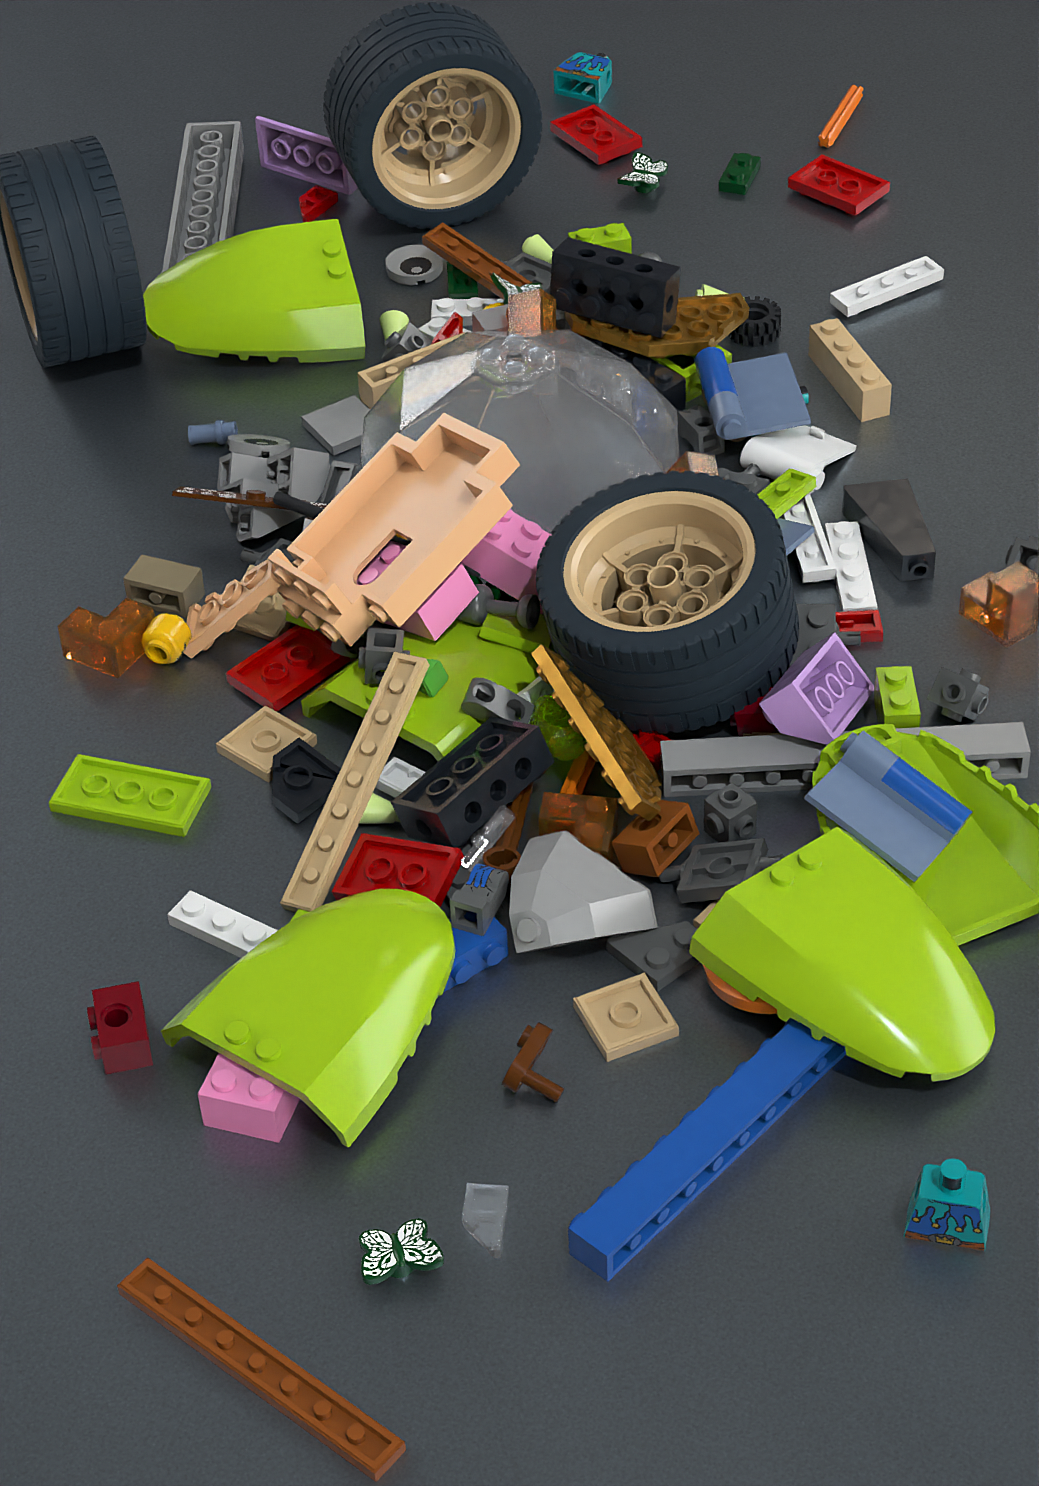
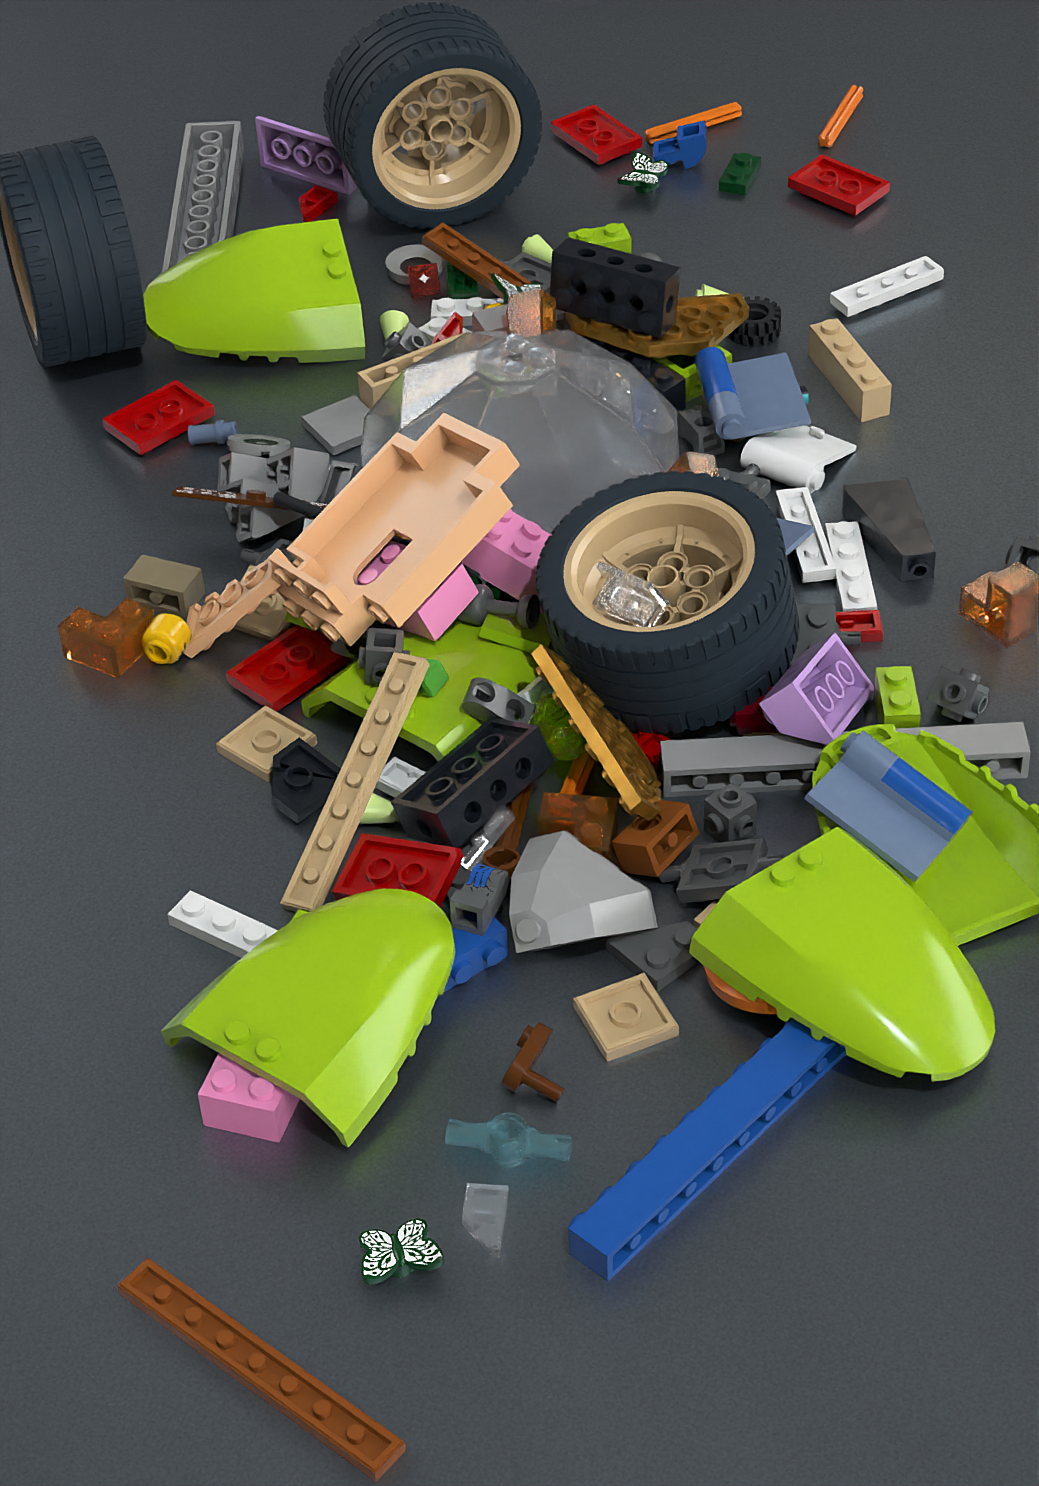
lime tile [48,754,211,837] -> none
dark red brick [87,981,153,1075] -> none
teal torso [553,52,612,104] -> none
lime tile [757,468,817,519] -> none
teal torso [904,1158,991,1251] -> none
none -> red plate [102,380,215,455]
none -> clear red tile [407,263,441,298]
none -> clear light blue pin [445,1113,573,1168]
none -> clear panel [592,561,670,627]
none -> orange axle [644,102,742,145]
none -> blue brick [653,120,707,169]

